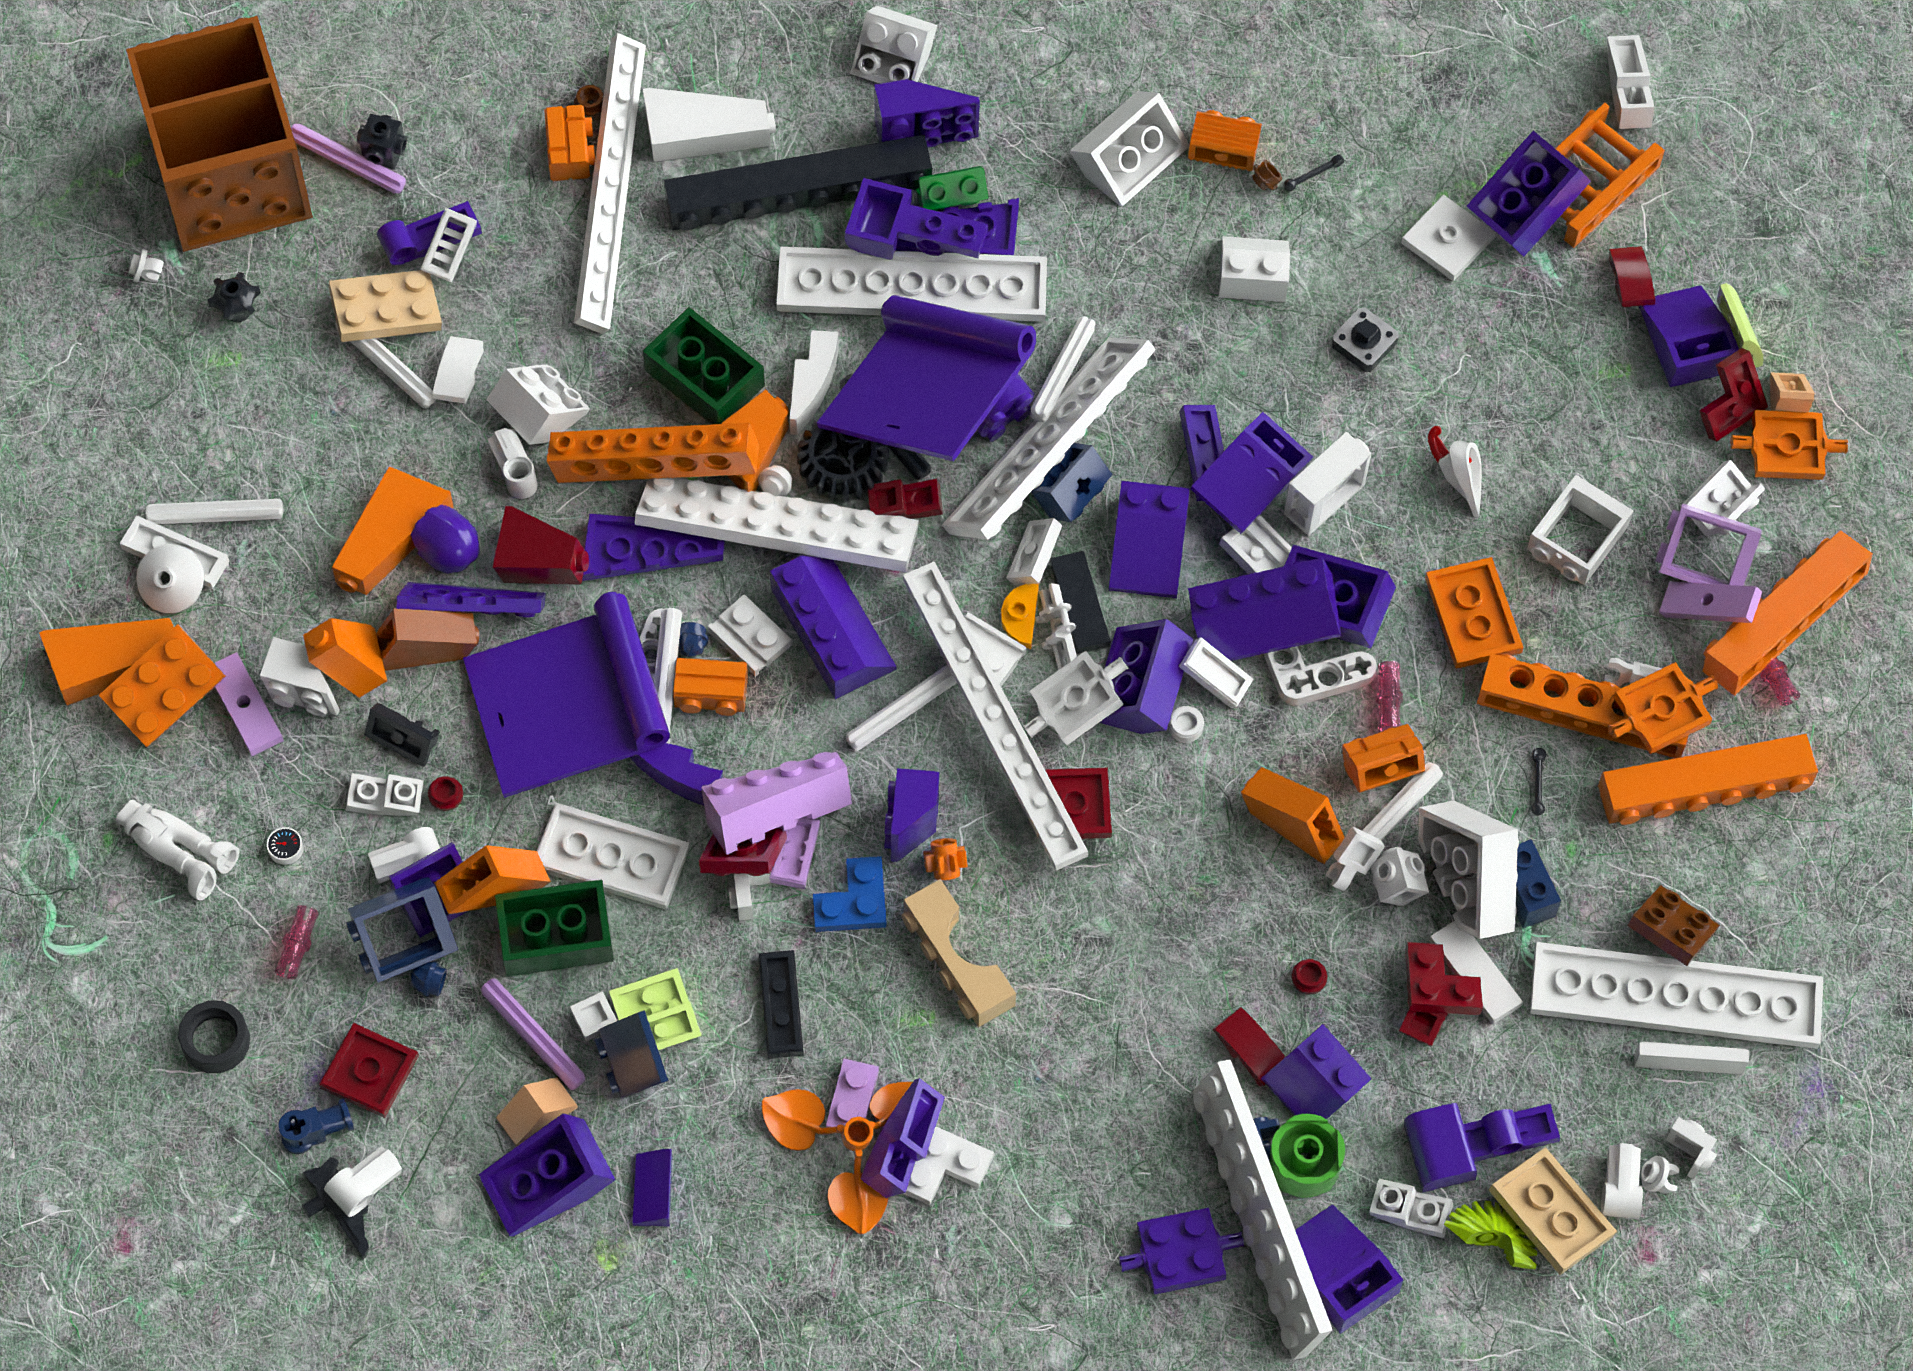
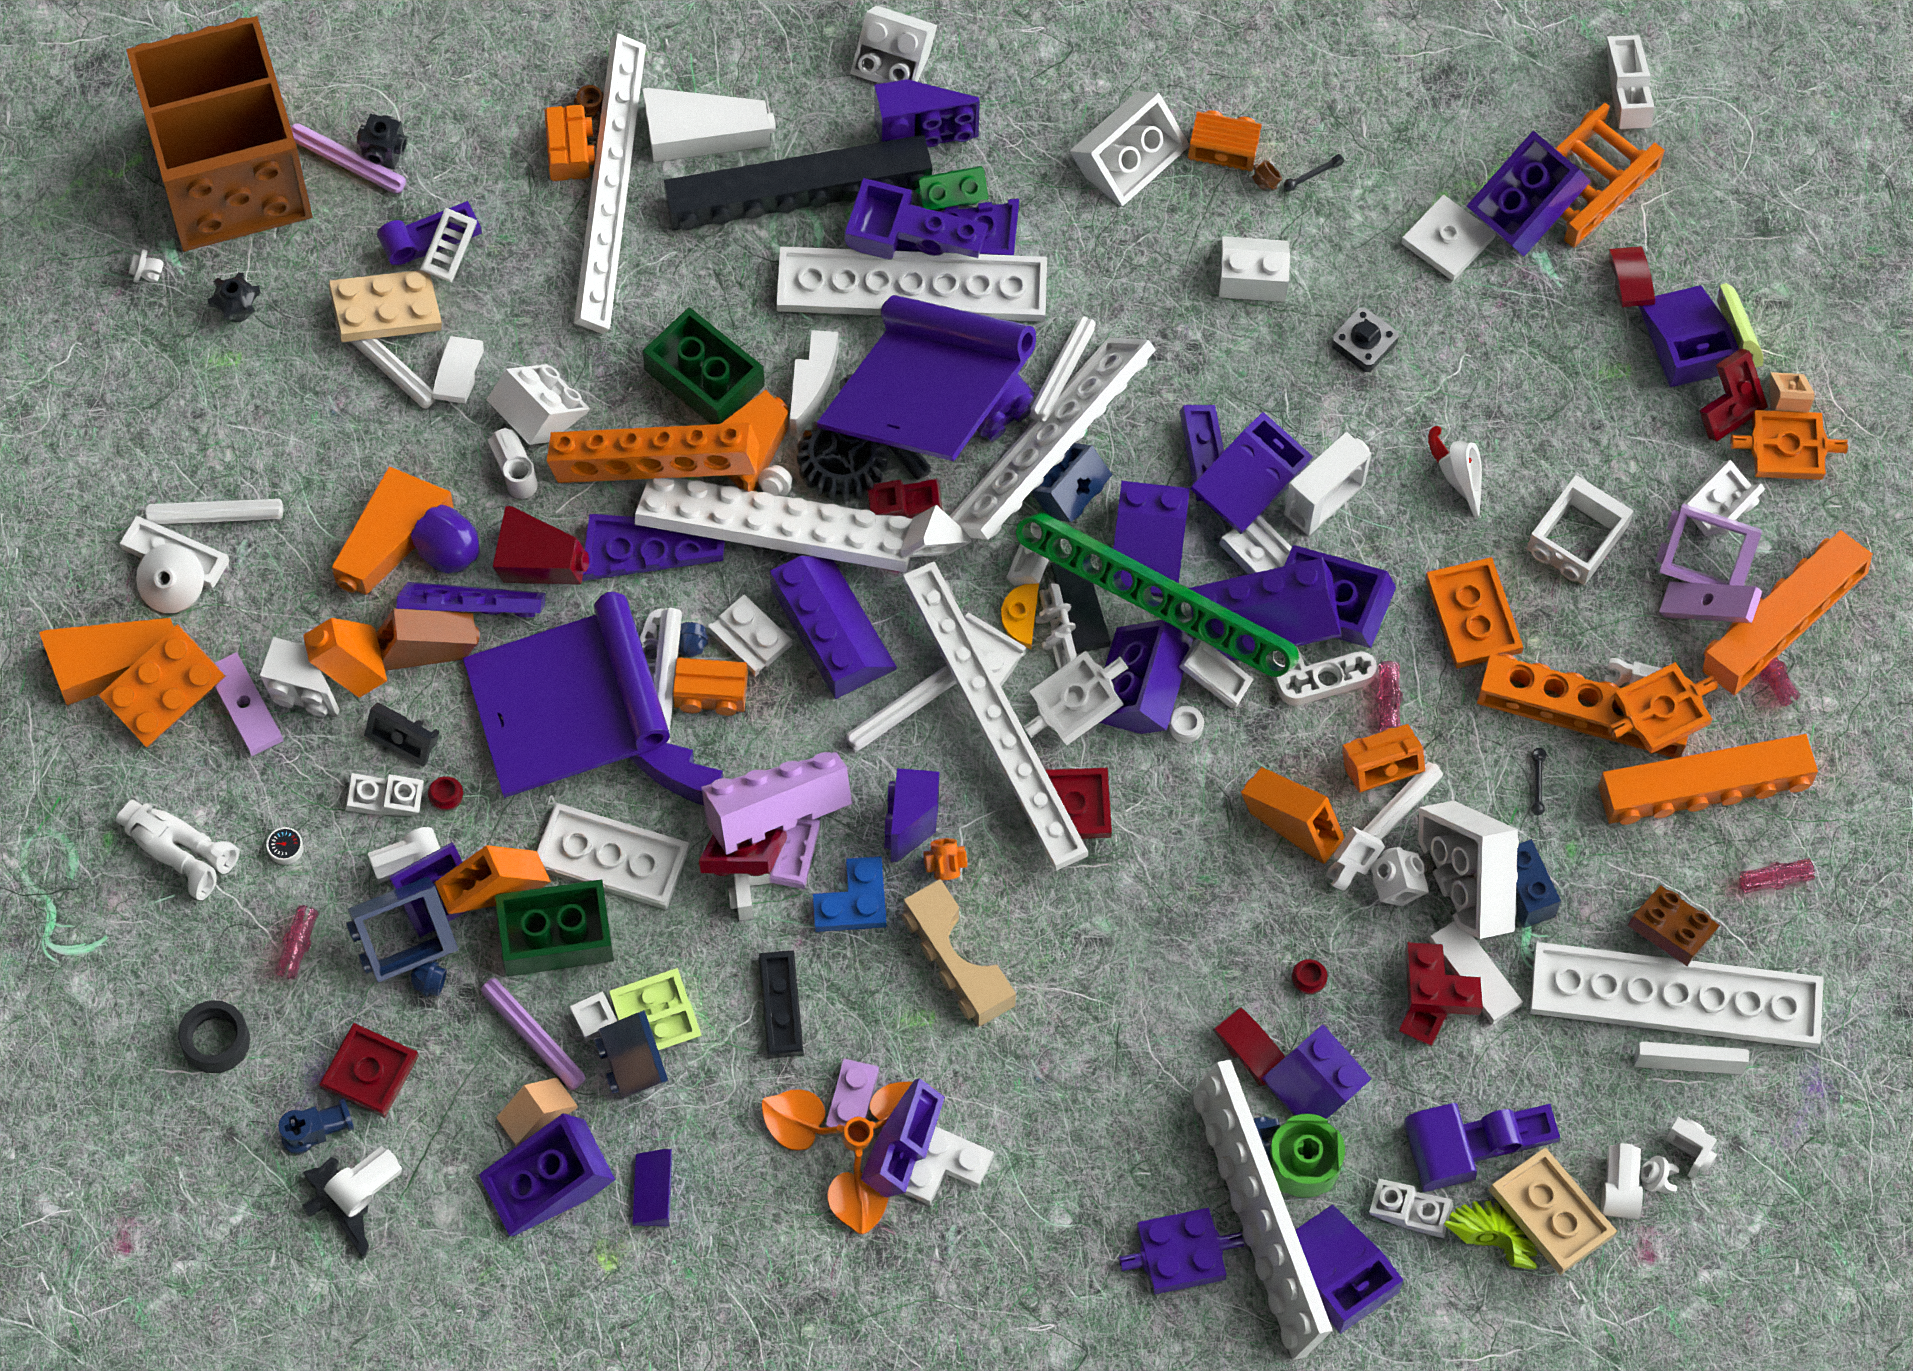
none -> white slope [900,505,972,558]
none -> green beam [1016,513,1299,677]
none -> clear pink pin [1739,858,1815,894]

